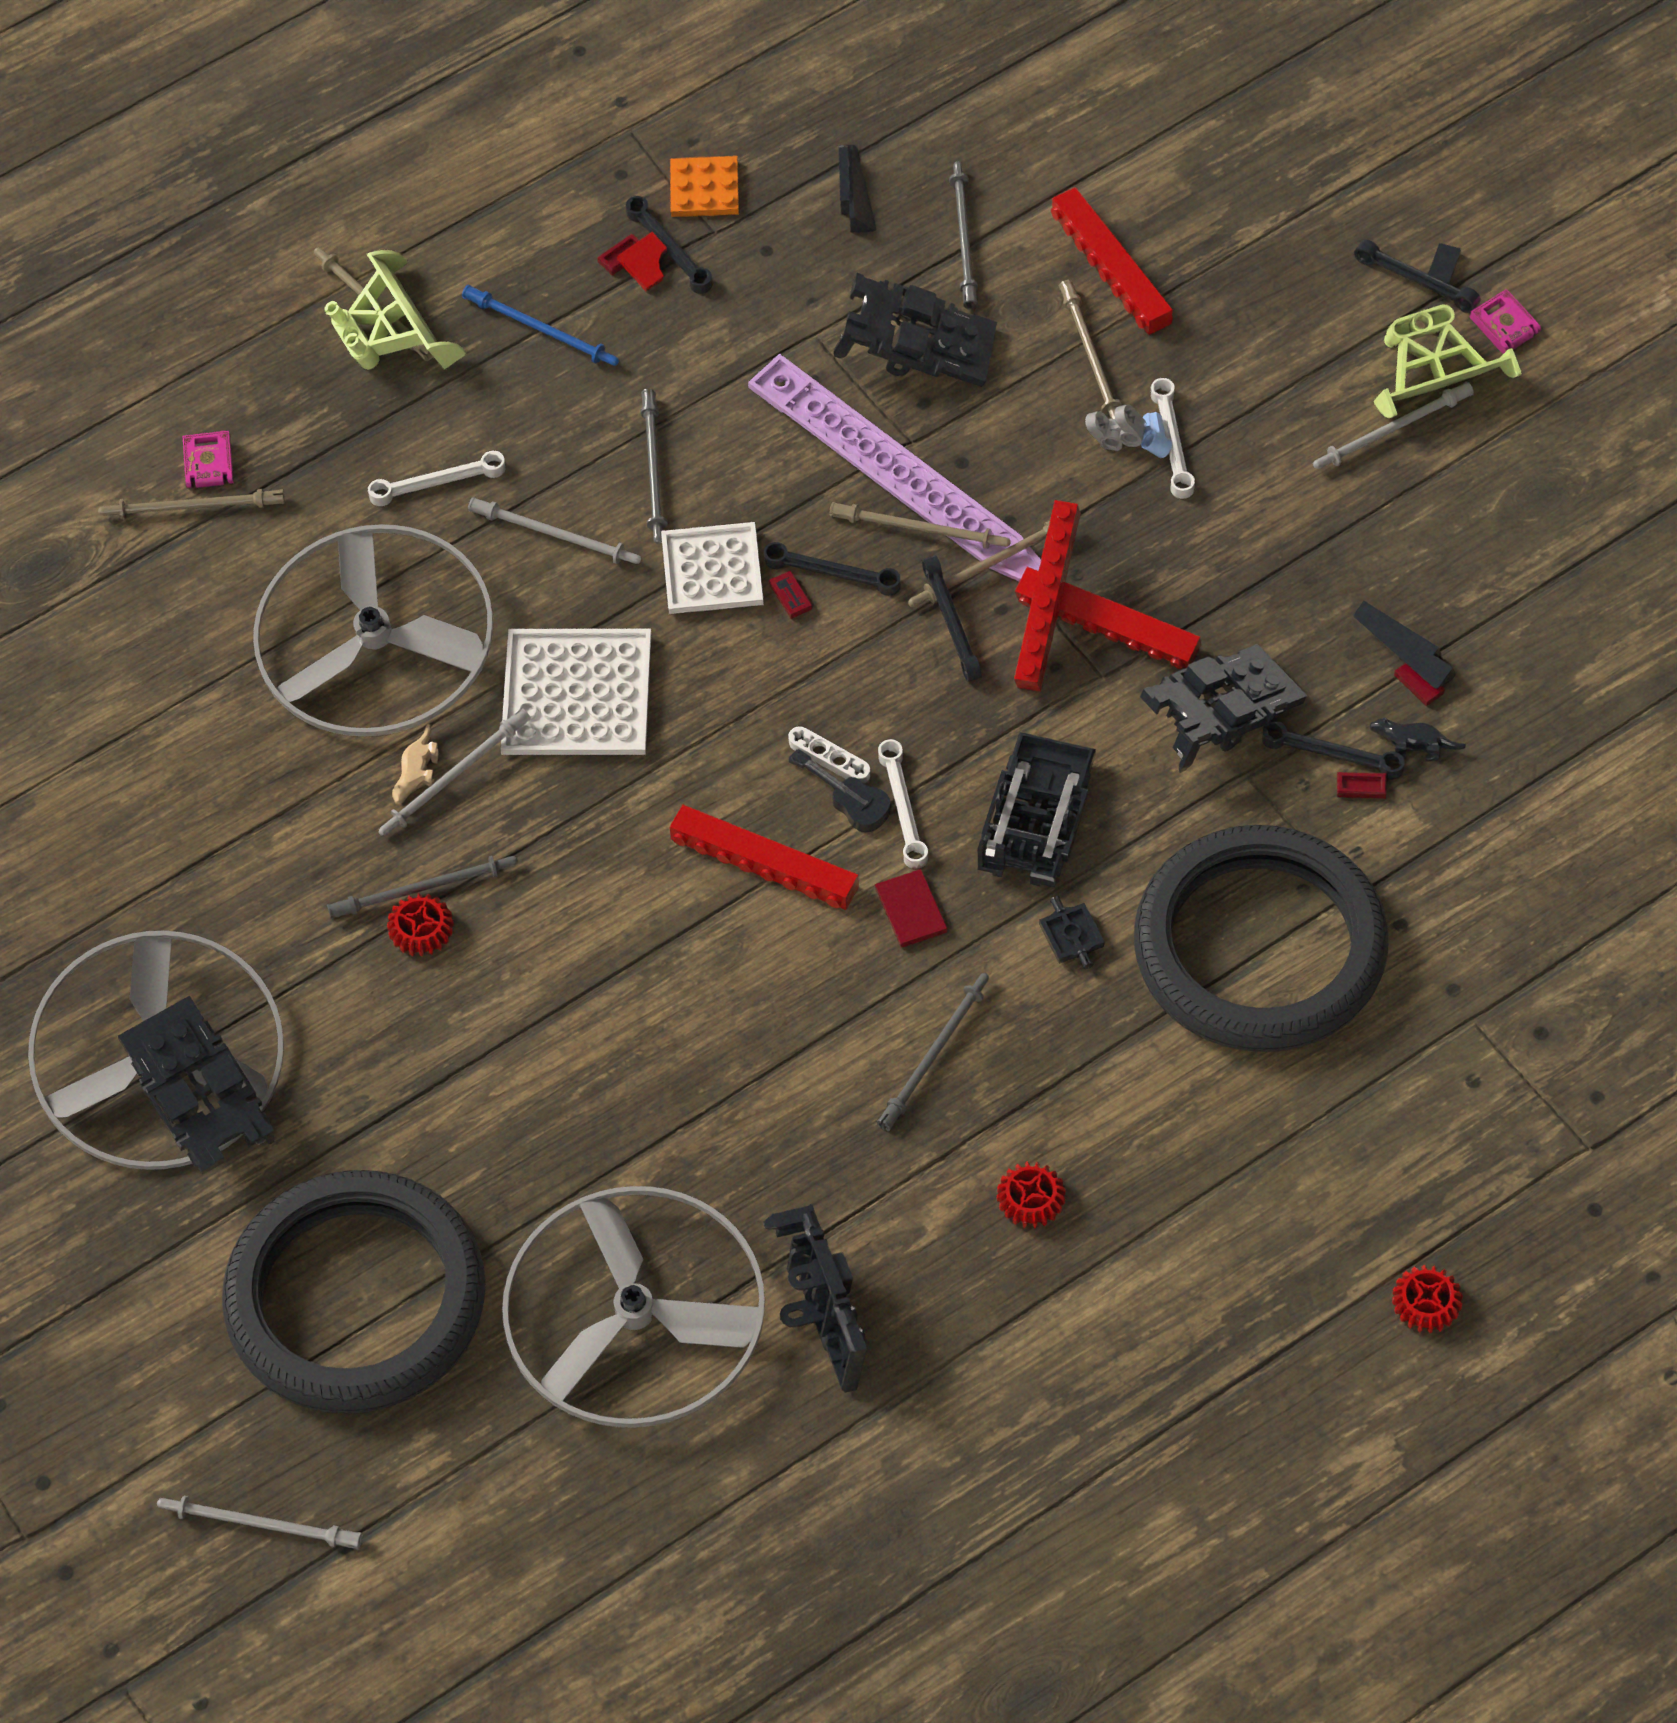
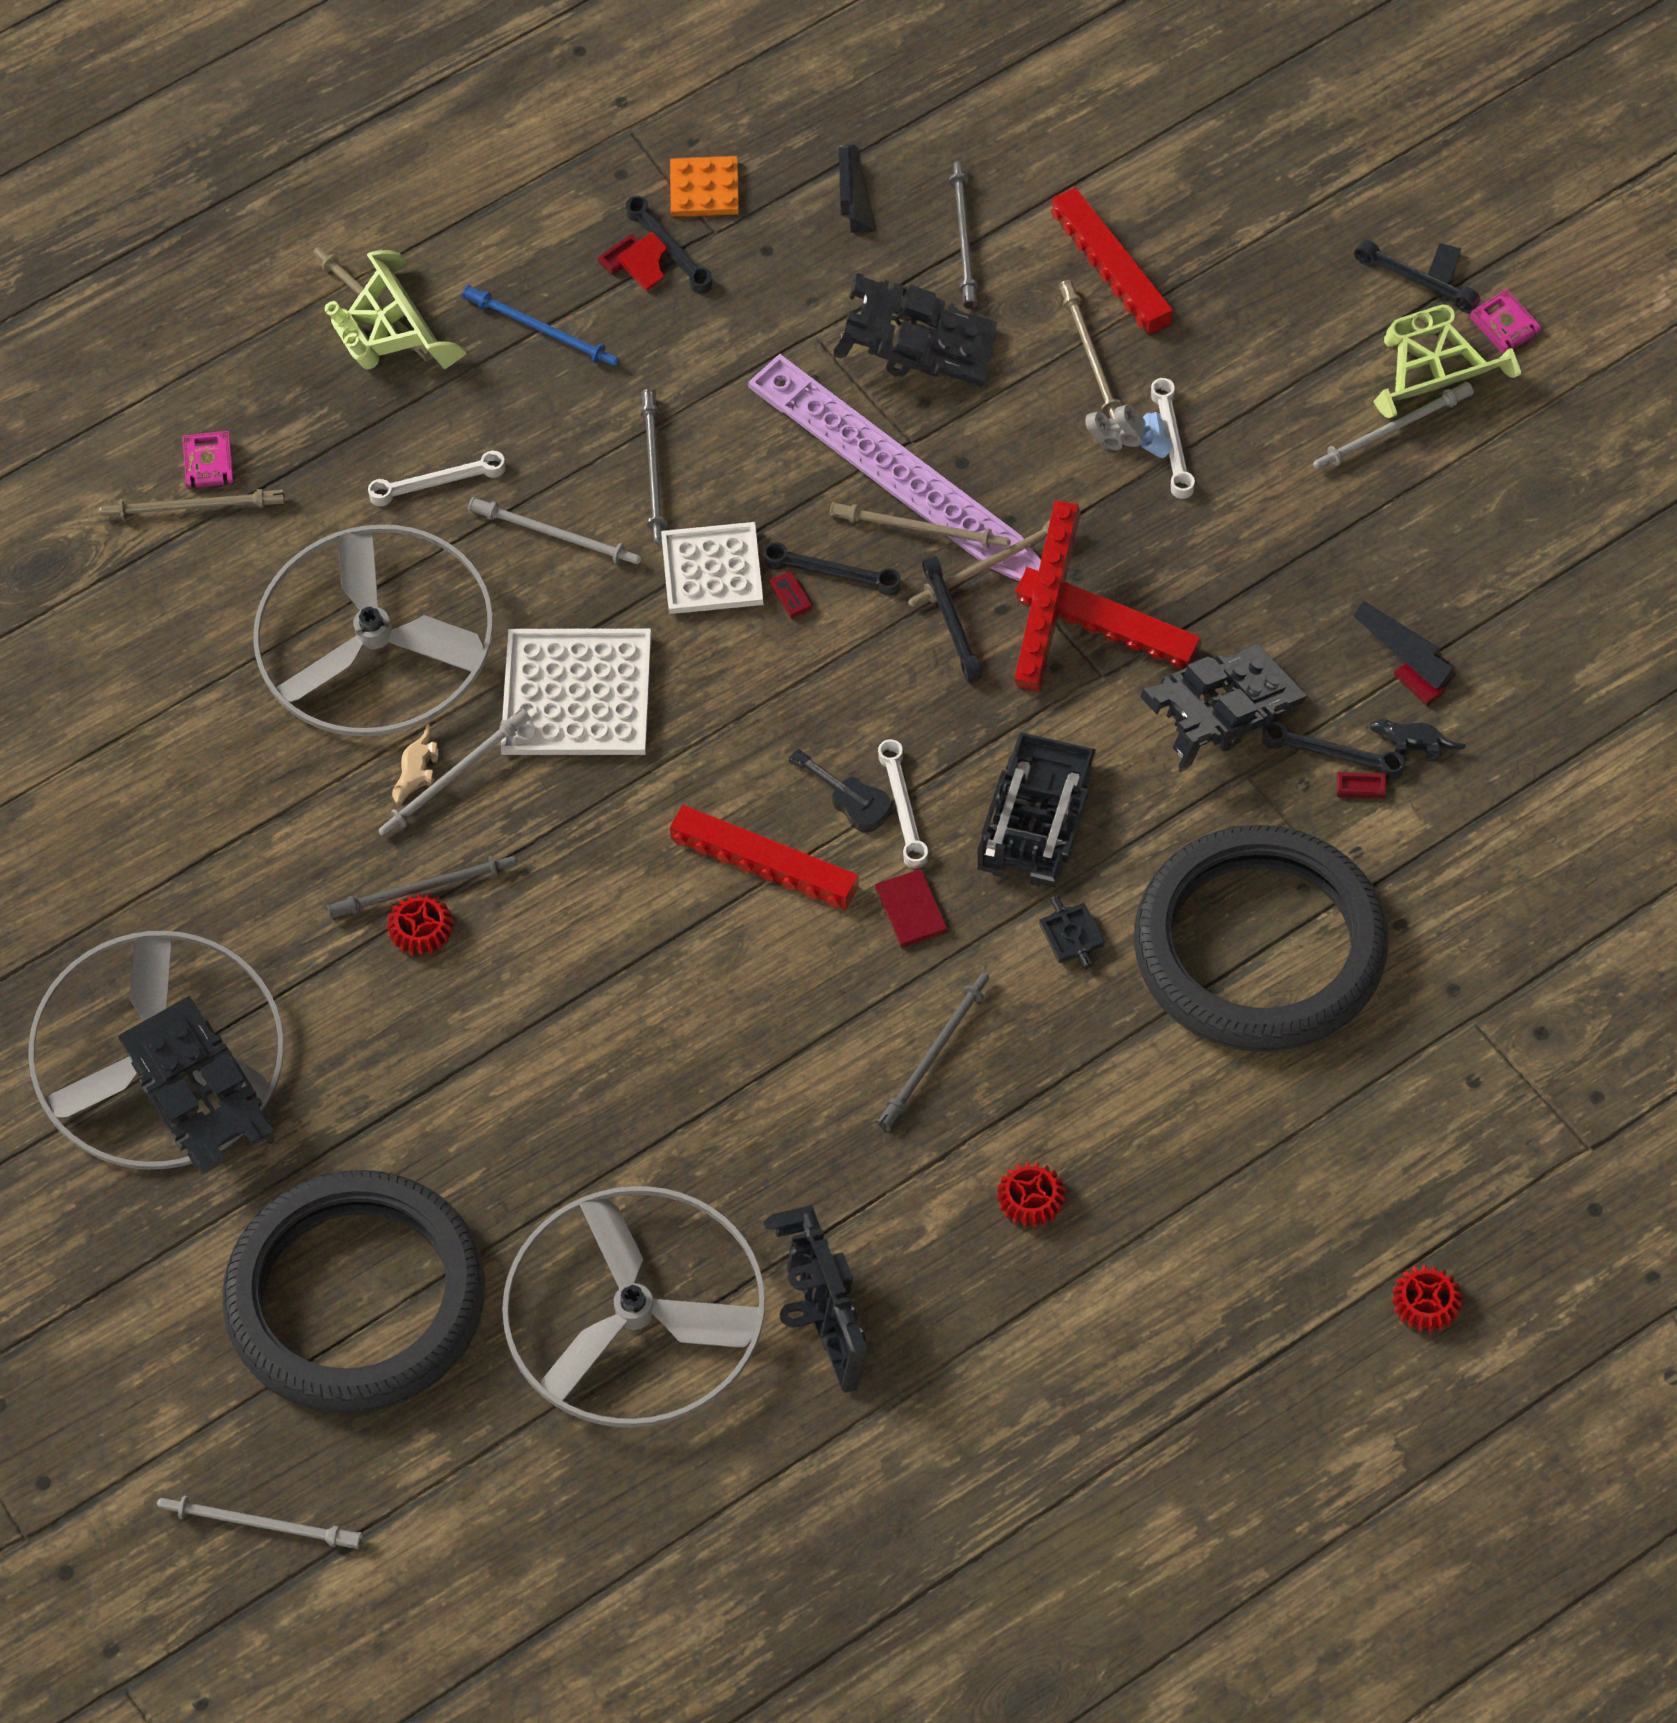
white beam [789,727,870,784] -> none

